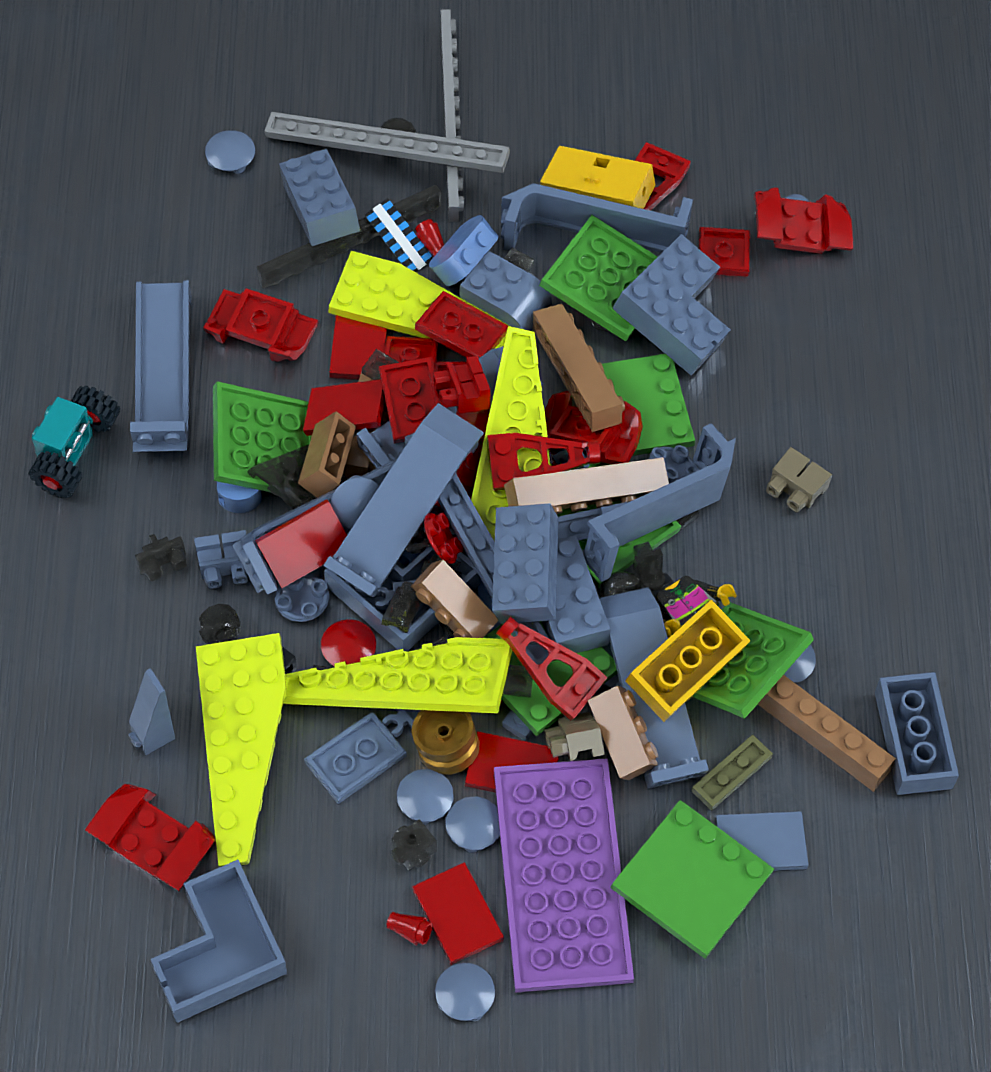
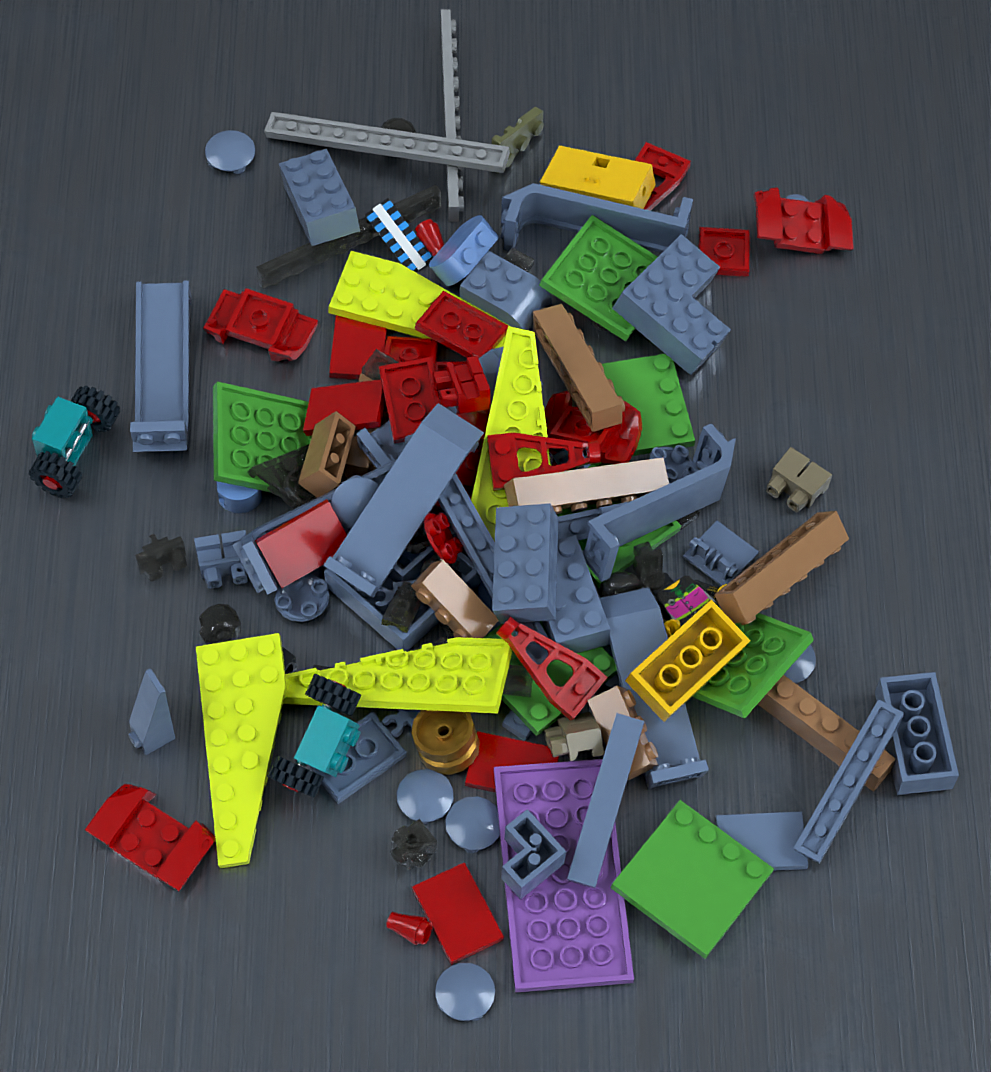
sand blue piece [151,860,287,1023] -> none
red dish [321,619,376,667] -> none
olive plate [692,734,773,811] -> none
none -> brick [267,674,361,798]
none -> olive wing [491,107,544,174]
none -> sand blue brick [501,809,566,900]
none -> sand blue tile [567,713,644,889]
none -> sand blue hinge [683,520,759,586]
none -> medium nougat brick [714,511,849,625]
none -> sand blue plate [794,699,904,864]

